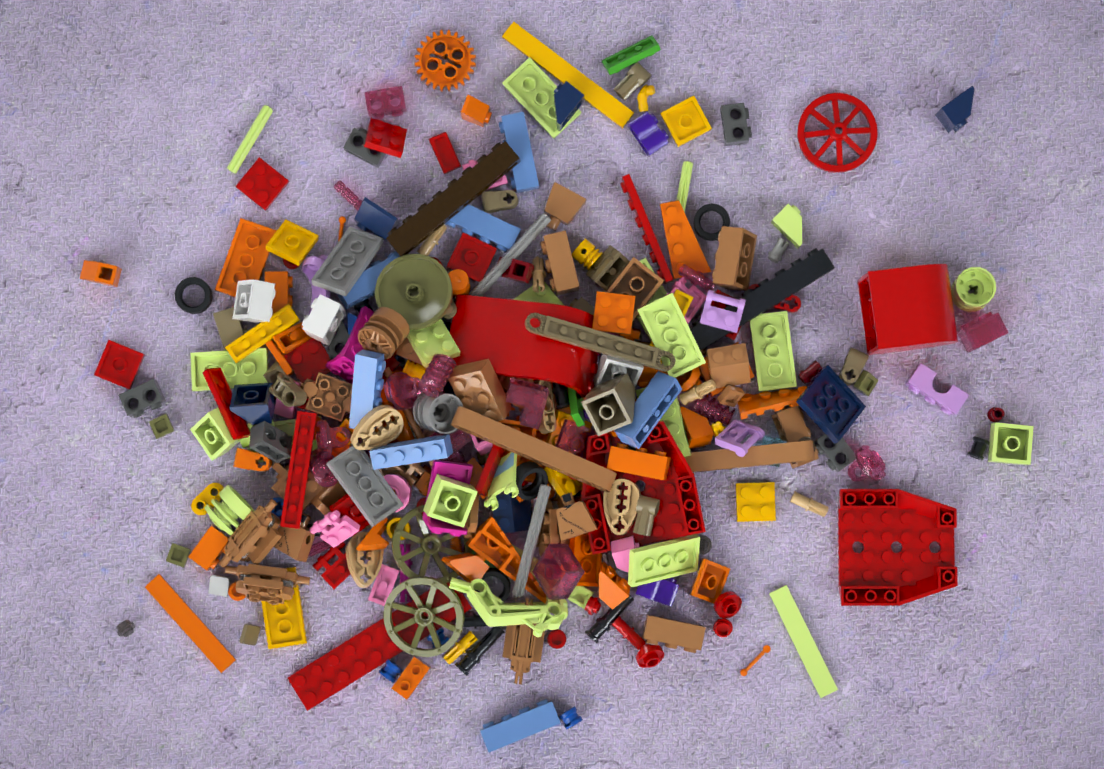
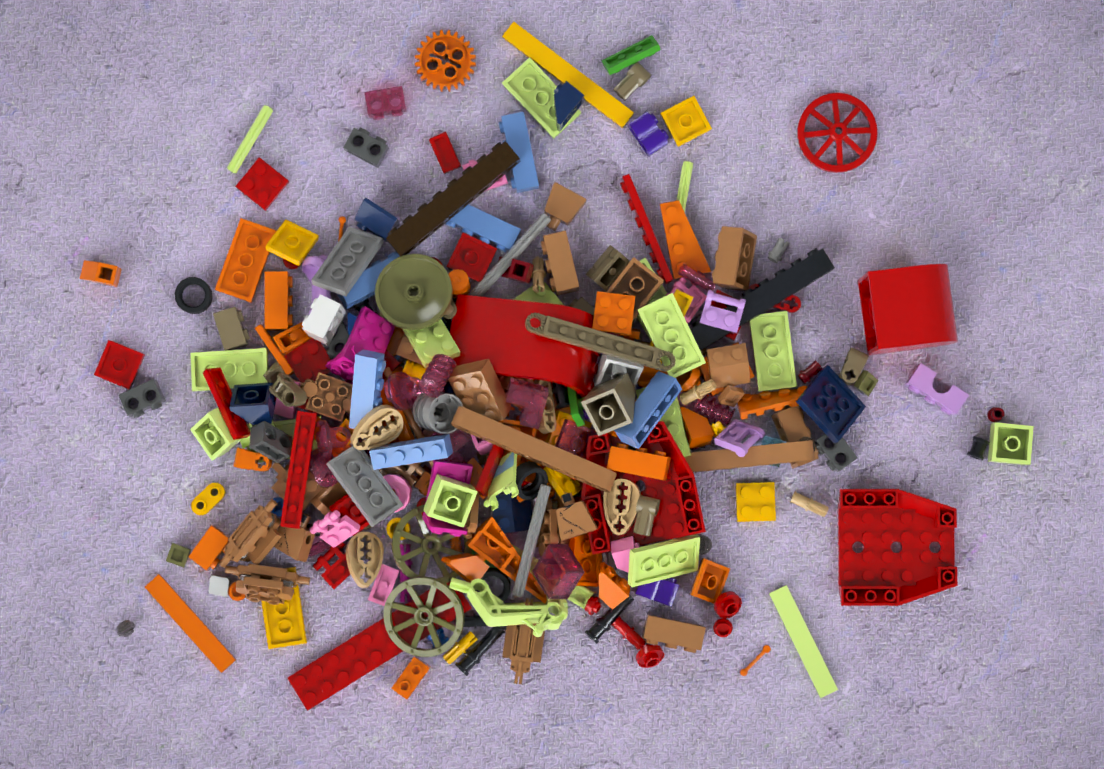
olive plate [148,414,175,439] -> none
yellowish green wheel [204,485,254,536] -> none
yellow tile [225,304,300,363] -> none
white brick [232,279,276,323] -> none
dark tan slope [239,623,261,645] -> none
clear pink axle [334,180,363,211] -> none
orange slope [356,518,389,551] -> none
medium nougat wheel [358,307,410,359] -> none
red plate [364,118,407,158] -> none
blue wheel [379,659,403,683] -> none
tan axle [417,225,447,256] -> none
orange slope [461,94,492,127] -> none
medium blue brick [480,699,561,753] -> none
dark tan piece [481,190,519,213] -> none
red plate [547,629,566,649] -> none
blue wheel [559,706,583,730] -> none
yellow piece [572,238,603,270] -> none
yellow arm [637,84,655,112] -> none
black tyre [693,203,730,241] -> none
dark grey brick [720,103,752,146] -> none
yellowish green slope [771,204,802,249] -> none
clear pink tile [848,445,886,482] -> none
dark blue slope [935,86,975,133] -> none
yellowish green wheel [951,267,996,312] -> none
clear pink brick [957,312,1009,353] -> none

